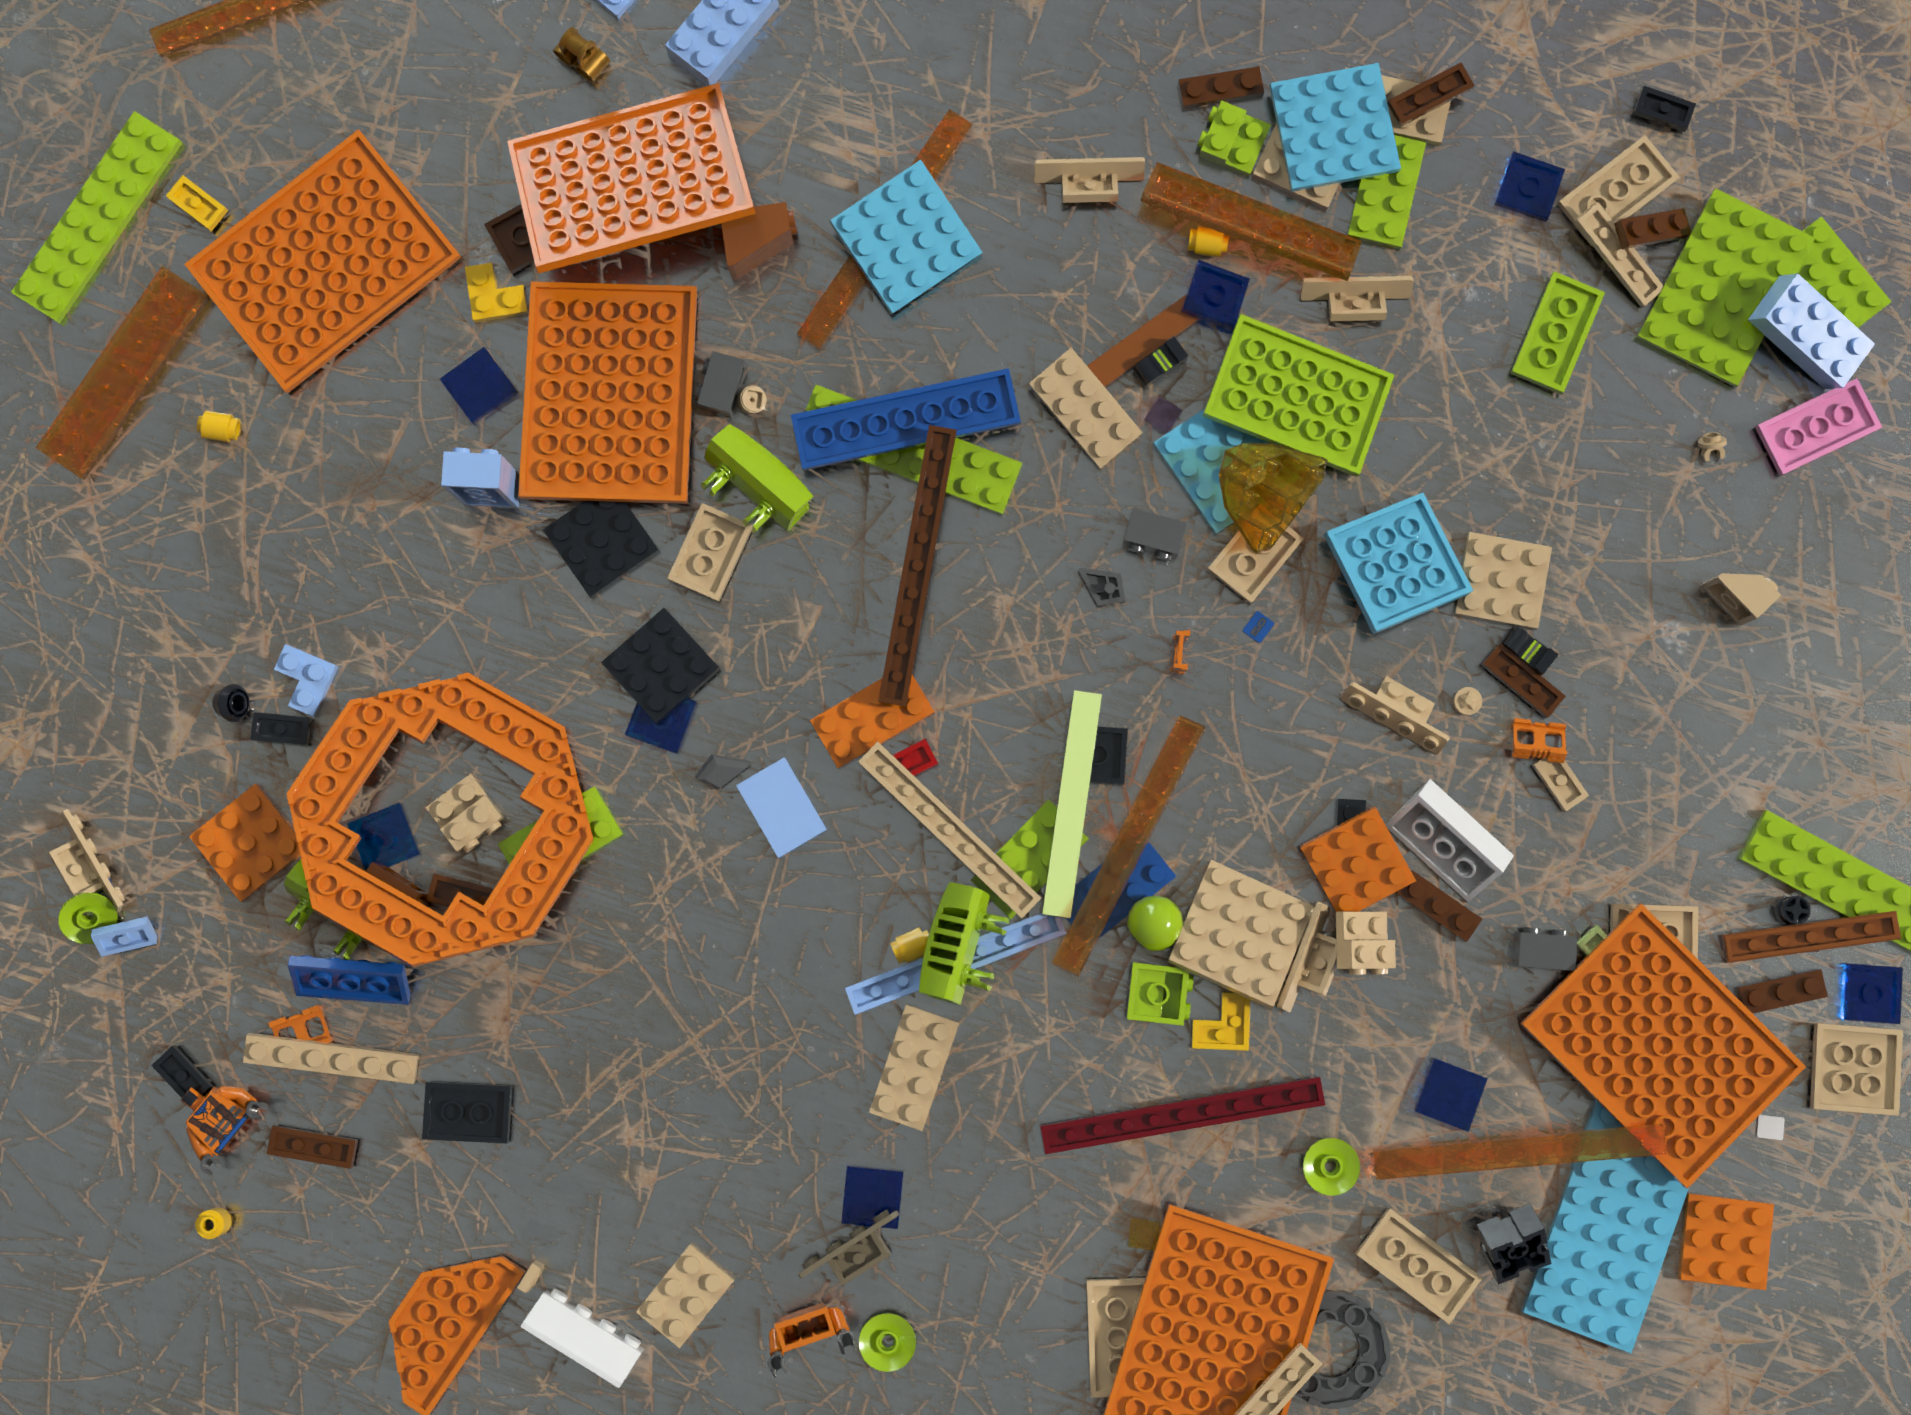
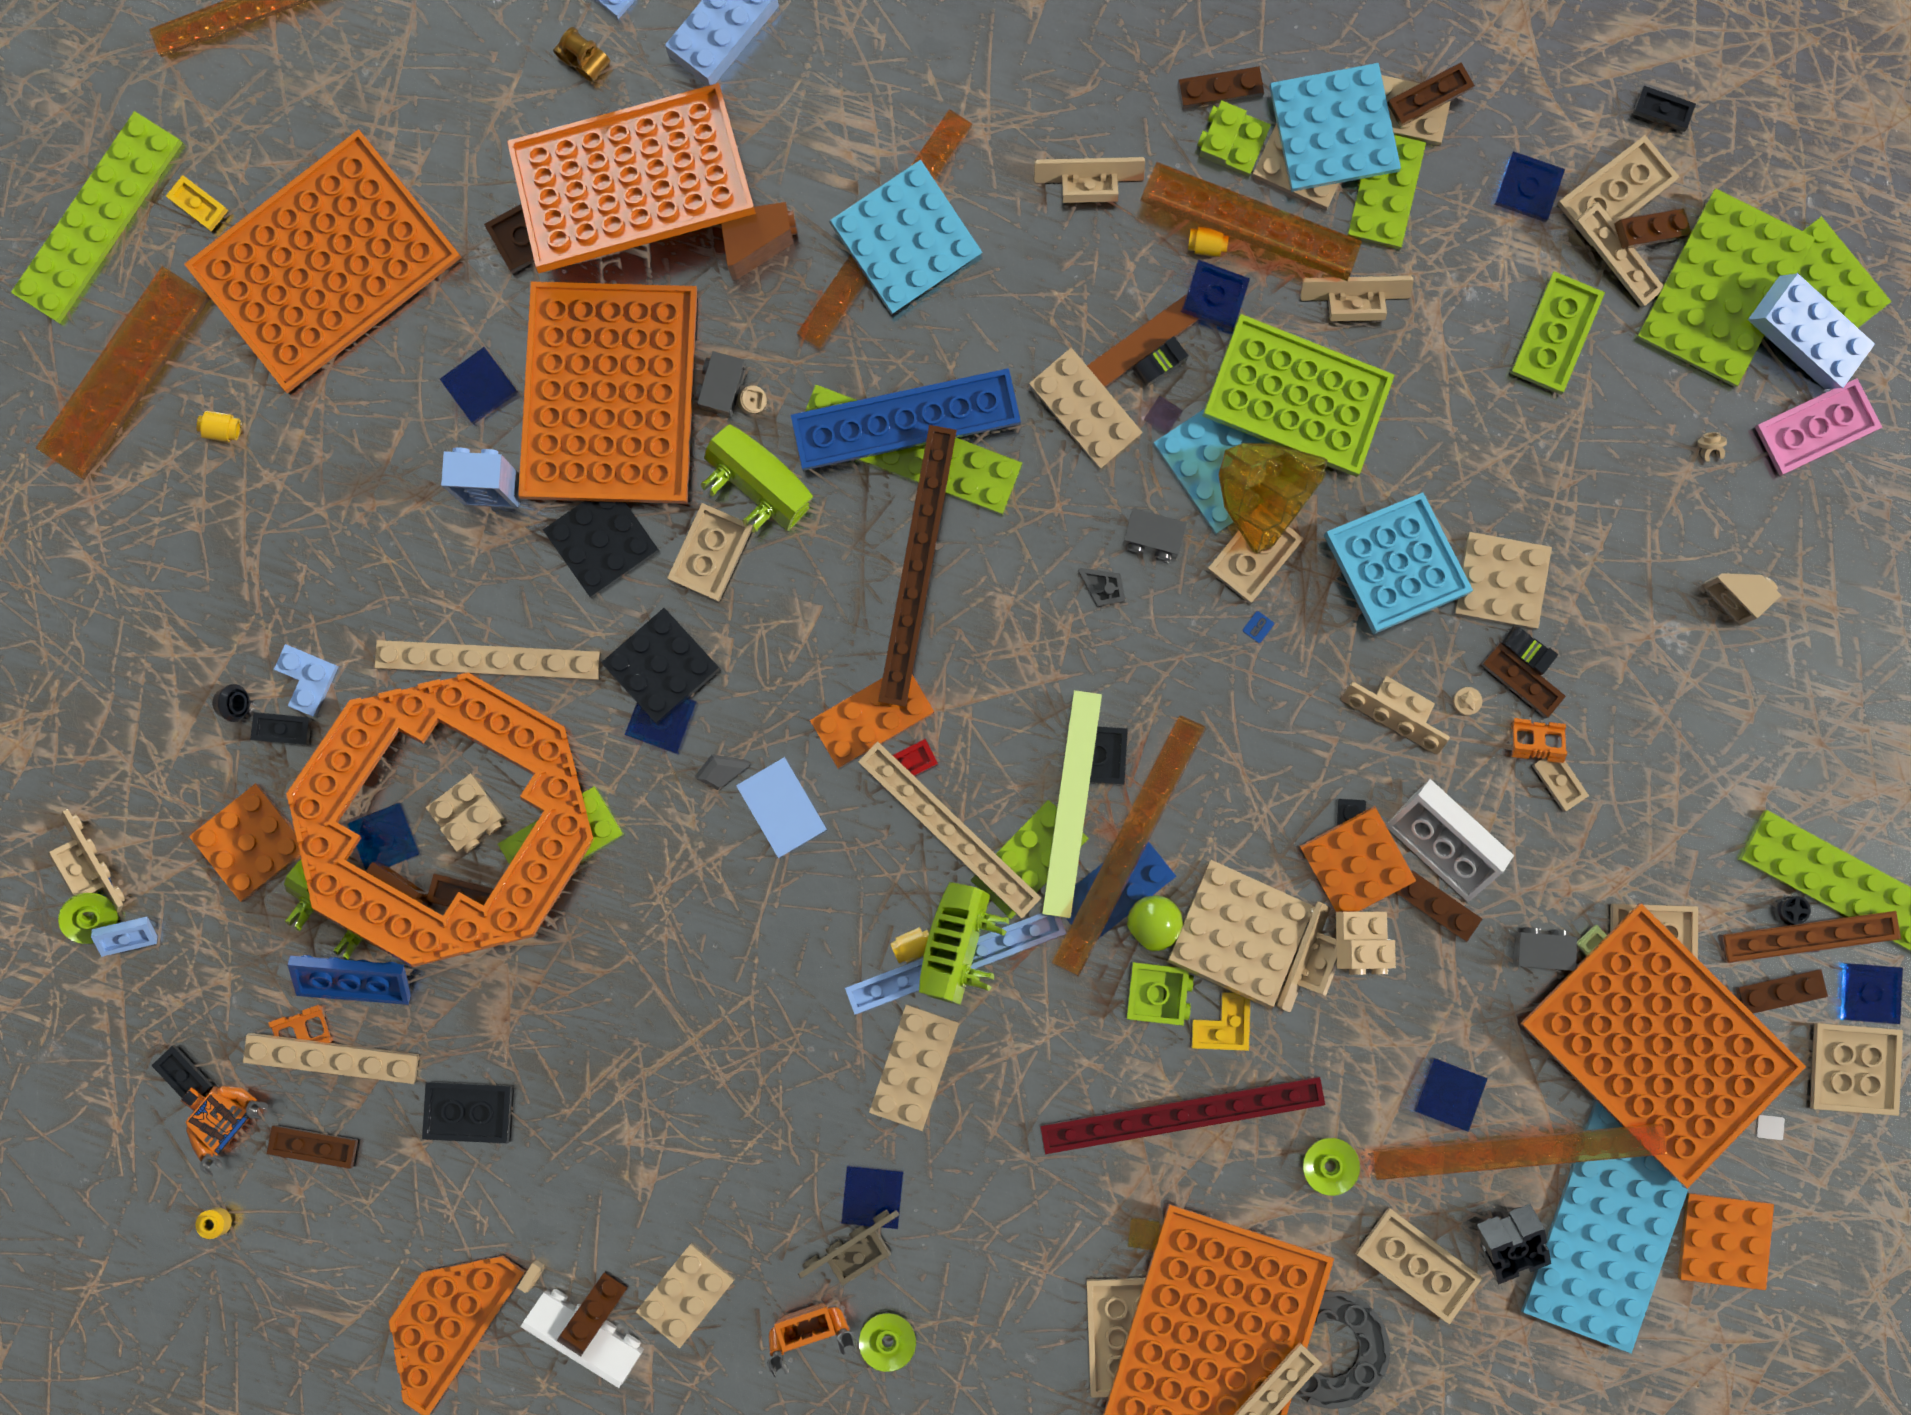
yellow plate [465,262,529,323] -> none
orange piece [1169,630,1191,675] -> none
none -> tan plate [375,640,601,680]
none -> reddish brown plate [557,1273,627,1357]

